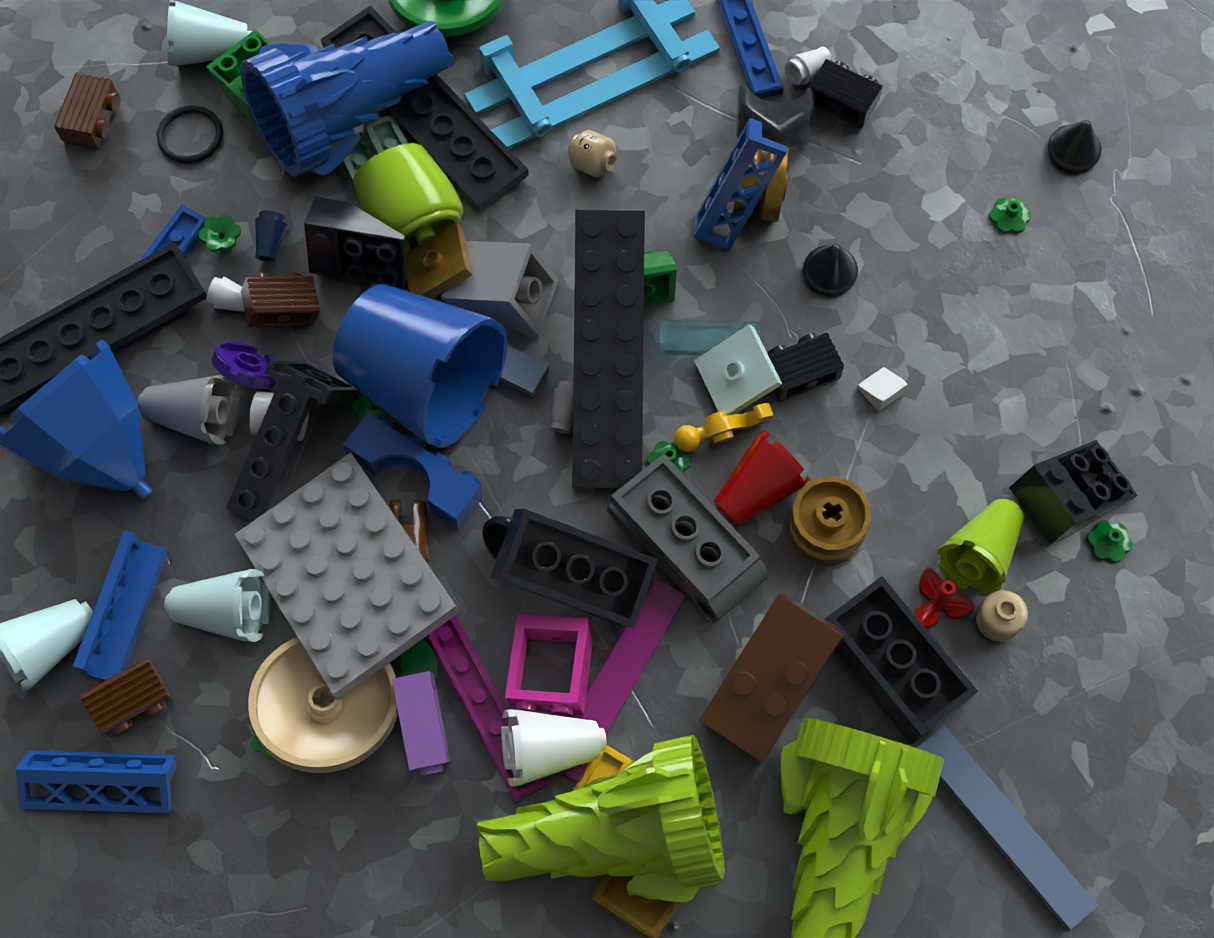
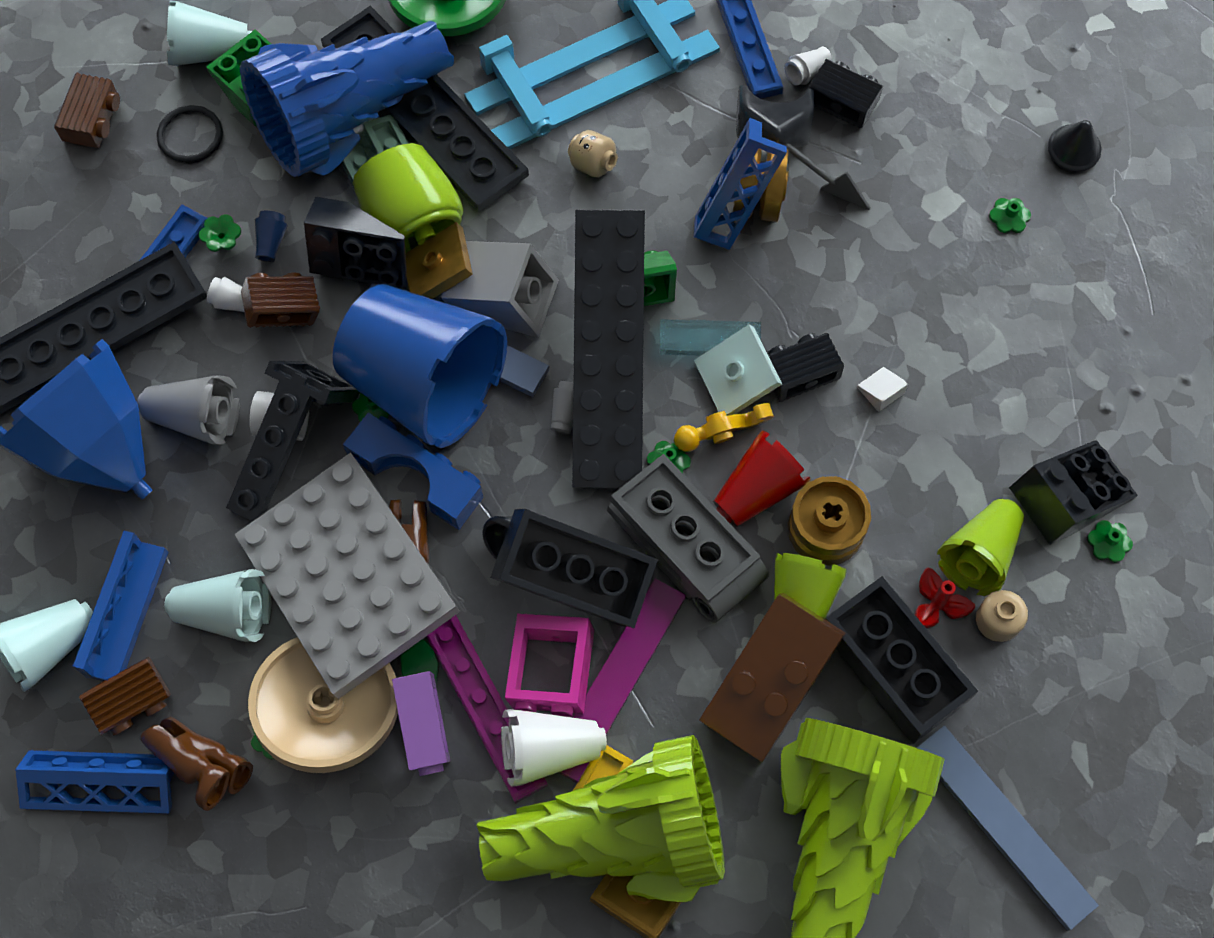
dark purple tile [211,342,278,389] -> none
black hat [803,244,858,295] -> none
none -> reddish brown piece [140,716,253,811]
none -> lime cone [774,553,847,619]
none -> dark grey piece [785,144,871,210]

